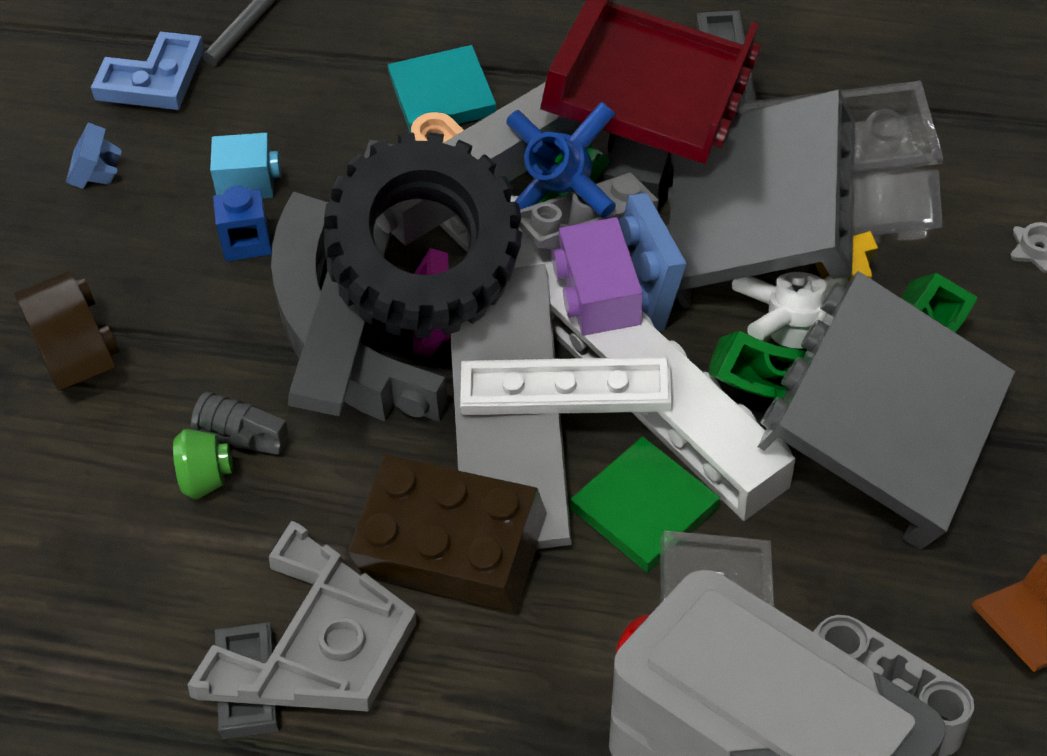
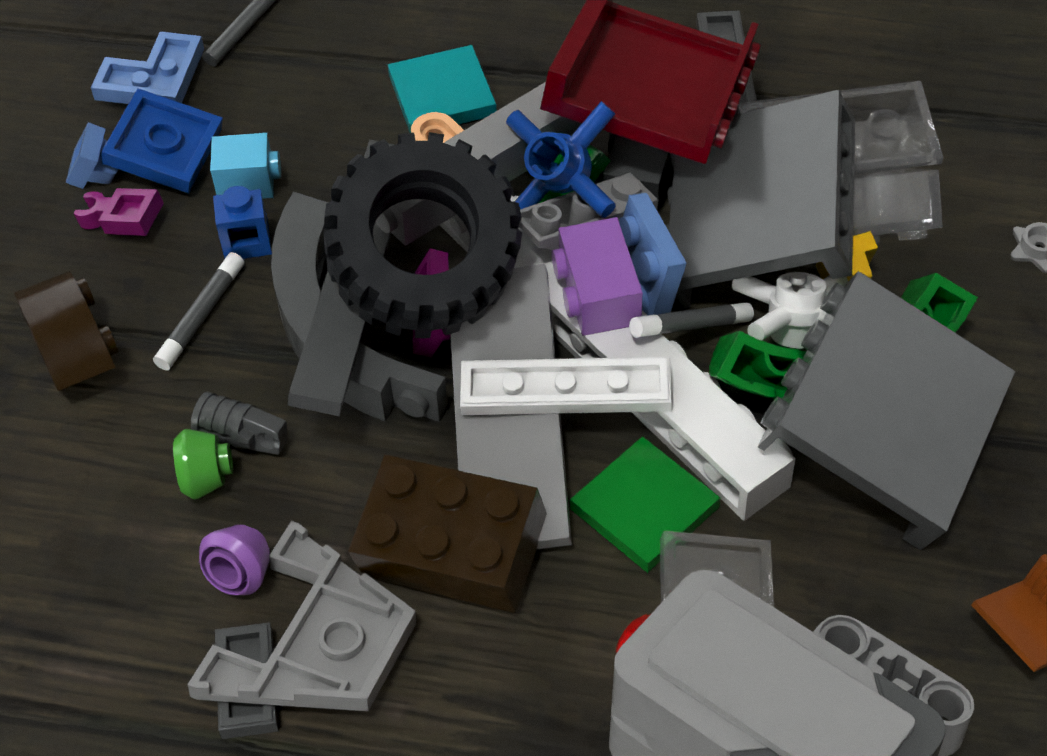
none -> magenta plate [73,188,164,236]
none -> blue plate [102,88,223,194]
none -> dark grey bar [153,252,245,370]
none -> medium lavender cone [199,525,270,596]
none -> dark grey bar [629,302,754,338]

